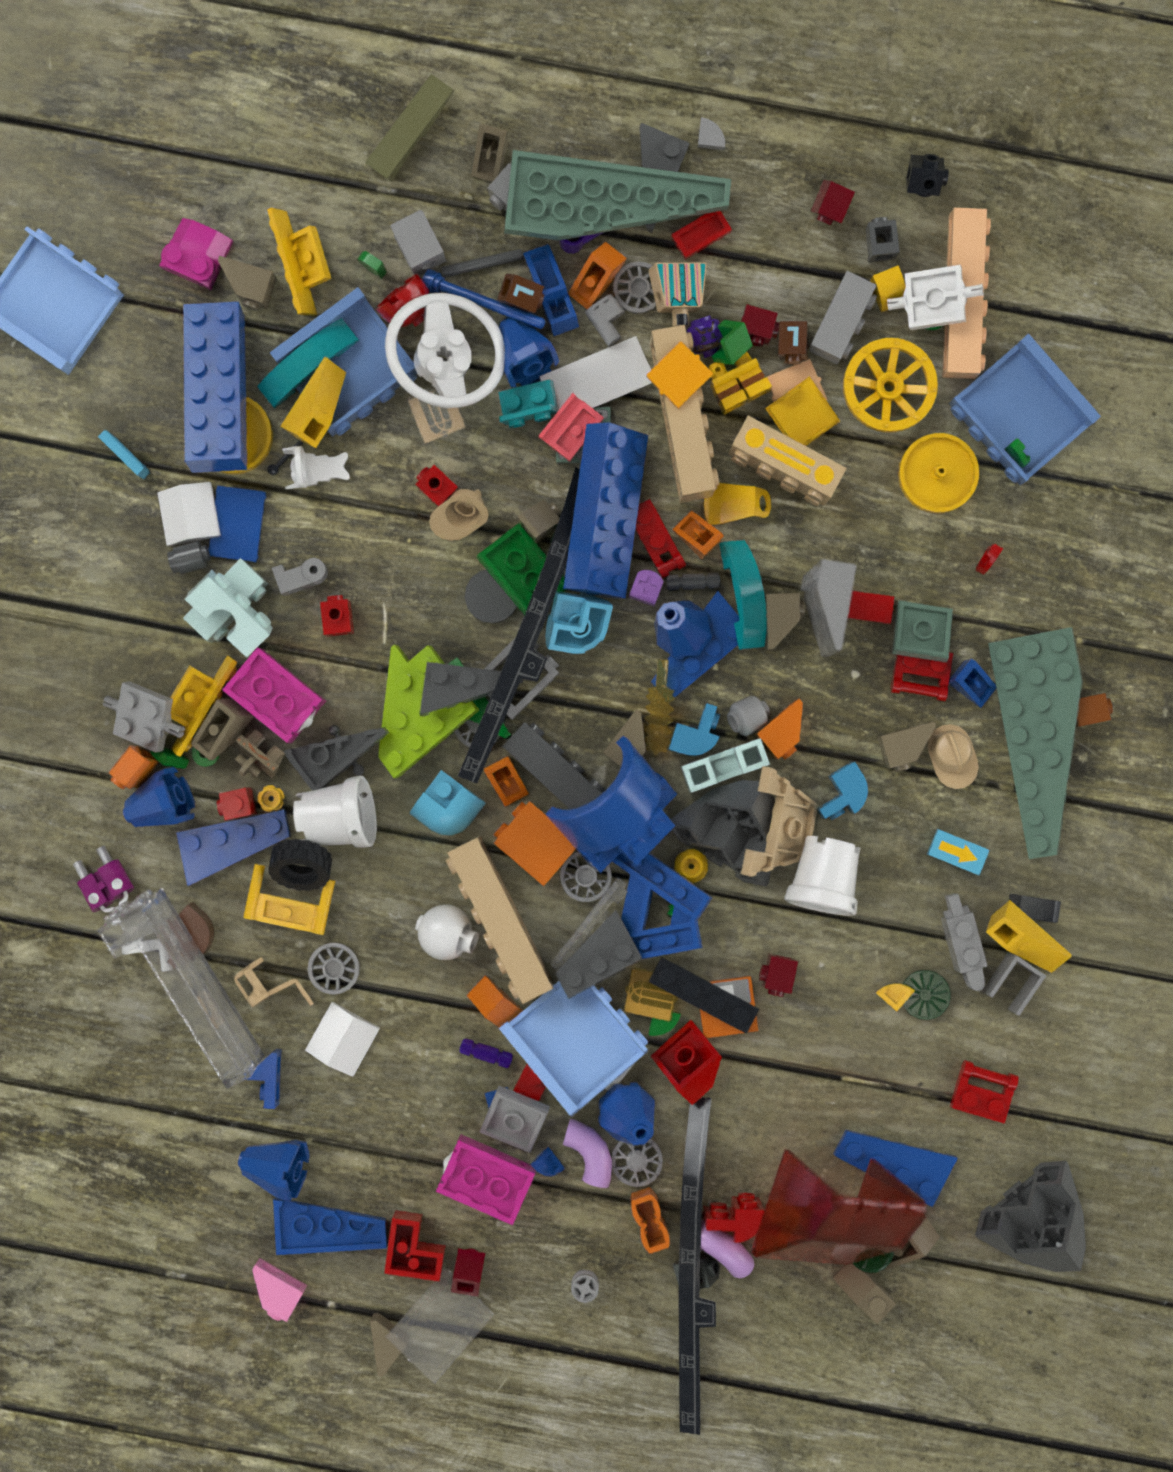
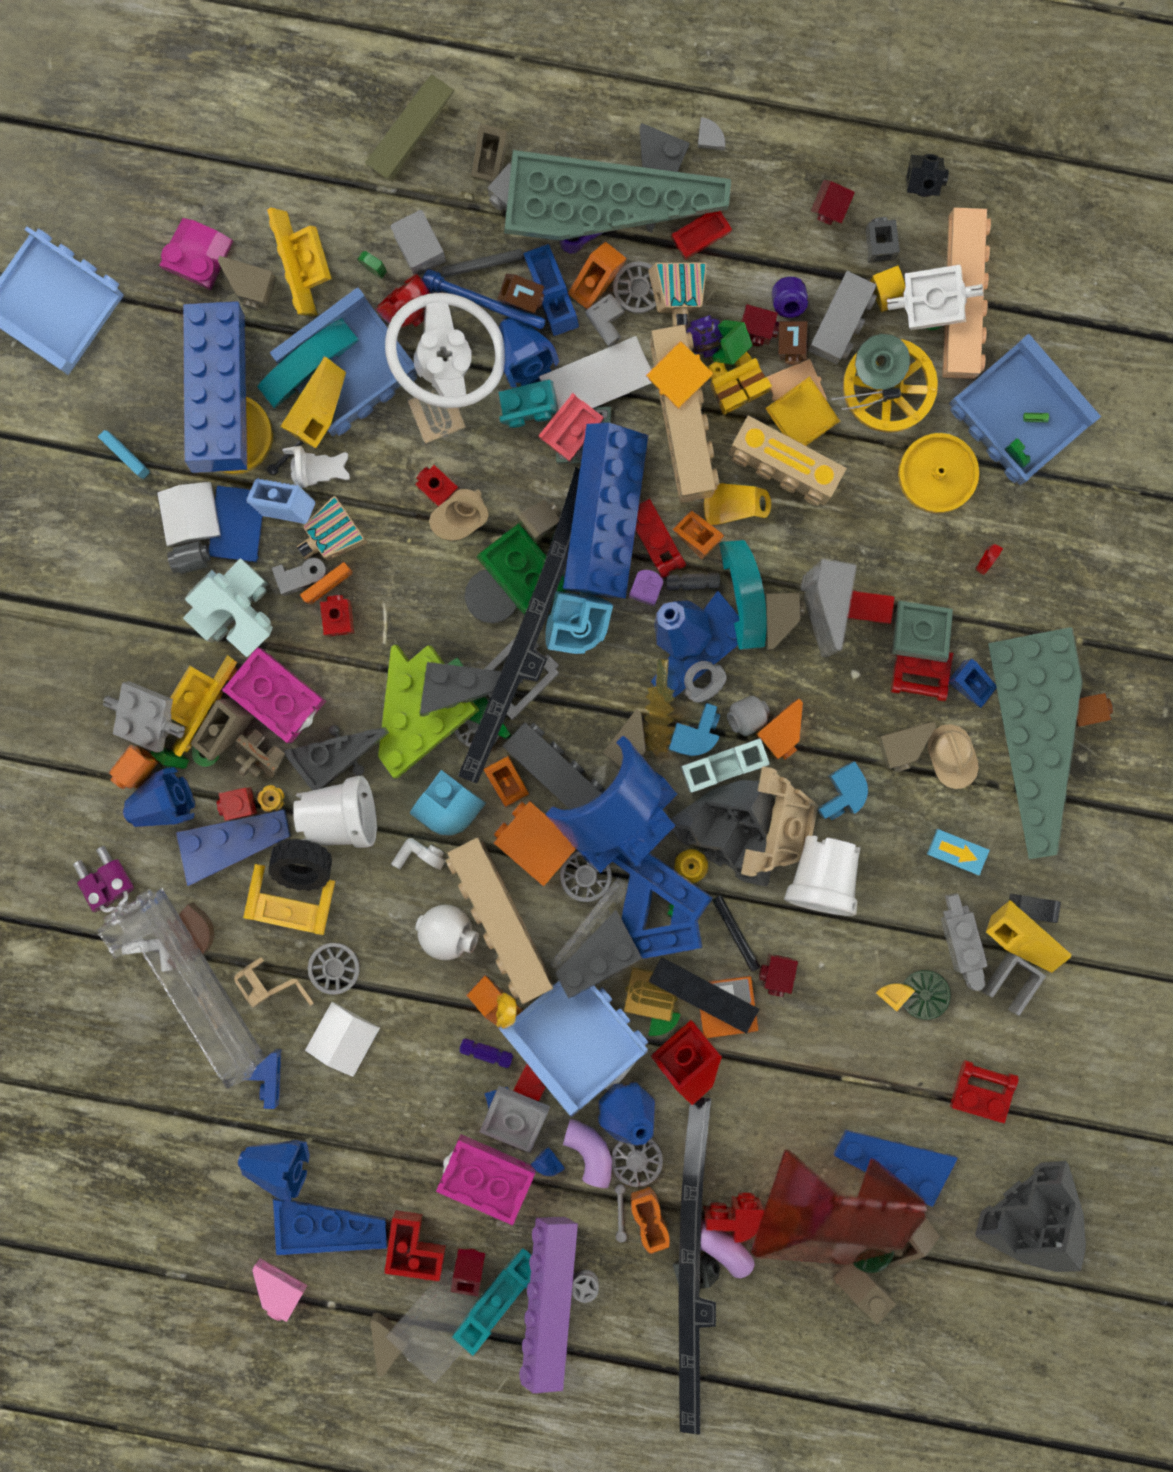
none -> light blue brick [247,478,315,524]
none -> torso [297,496,367,561]
none -> orange tile [300,562,353,605]
none -> white plate [391,838,446,870]
none -> teal slope [451,1248,531,1356]
none -> yellow plate [496,993,516,1029]
none -> medium lavender brick [520,1217,578,1393]
none -> light grey hinge [615,1184,627,1243]
none -> light grey piece [684,661,727,703]
none -> black bar [712,895,761,972]
none -> dark purple head [771,276,809,318]
none -> piece [831,388,901,410]
none -> sand green dish [855,334,910,390]
none -> bright green piece [1023,412,1049,423]

